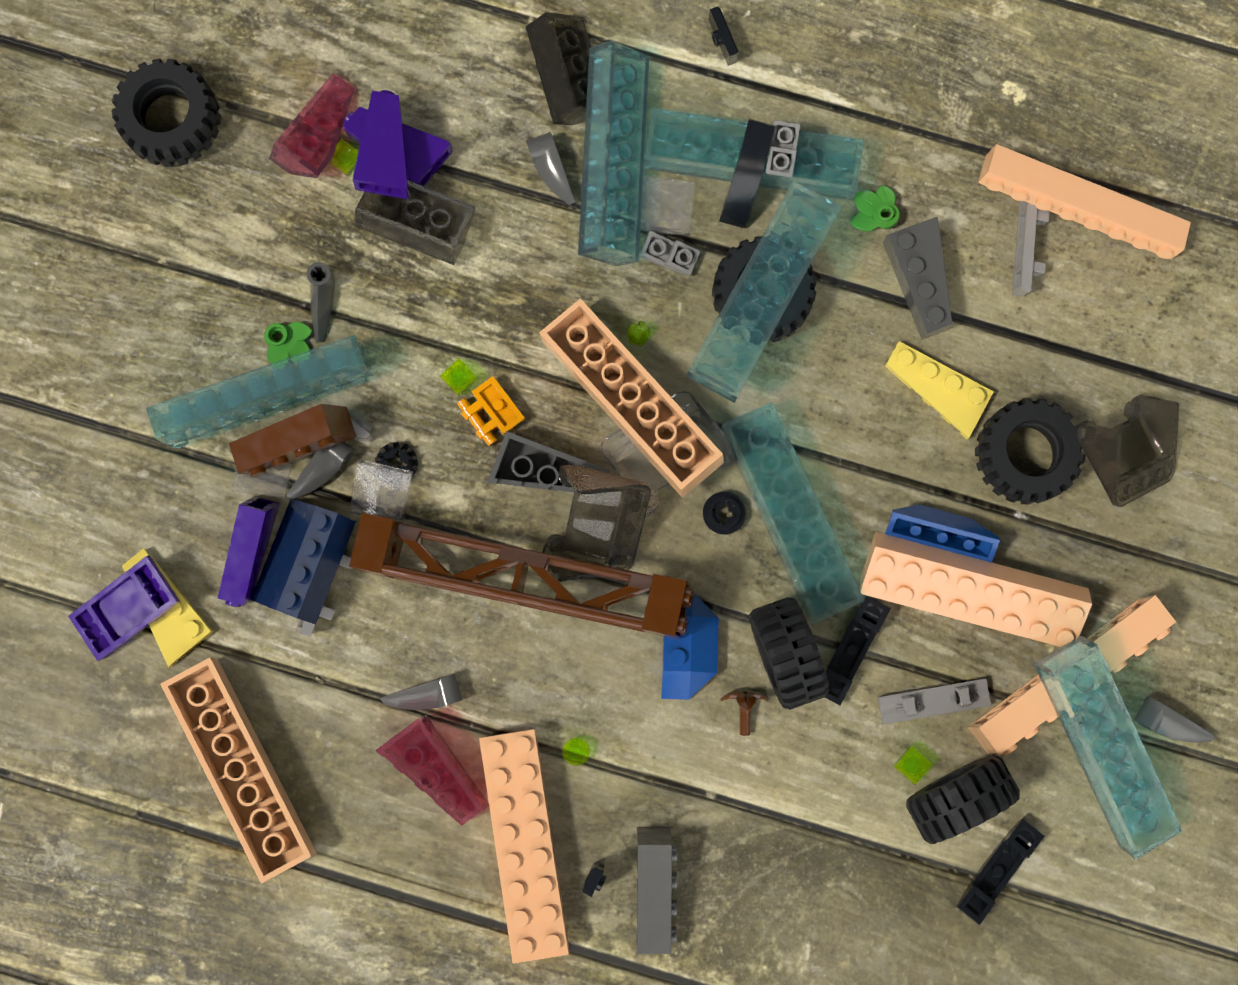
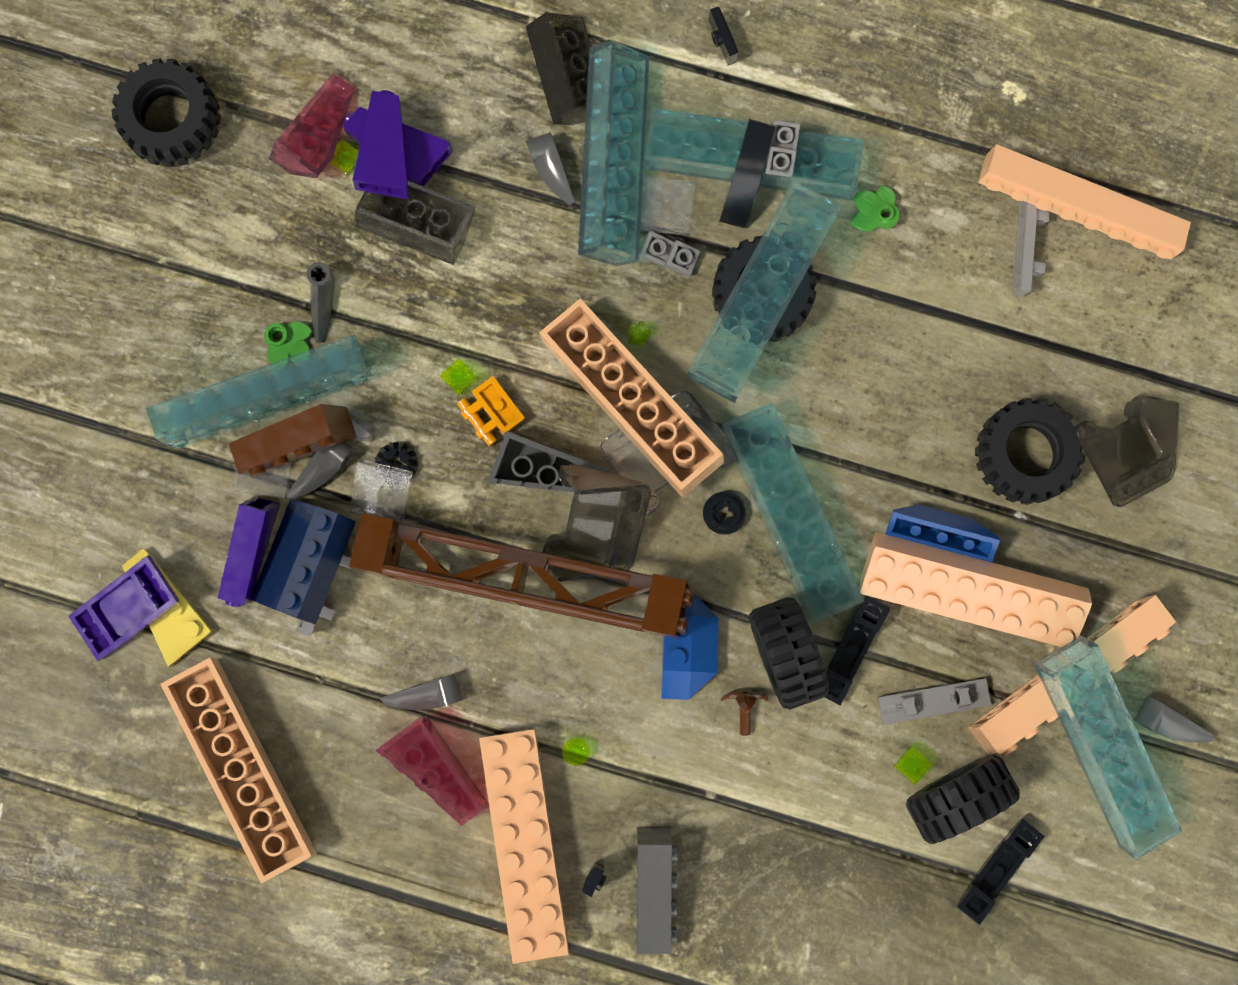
dark grey wedge [883,216,952,340] -> none
light yellow wing [885,341,993,439] -> none

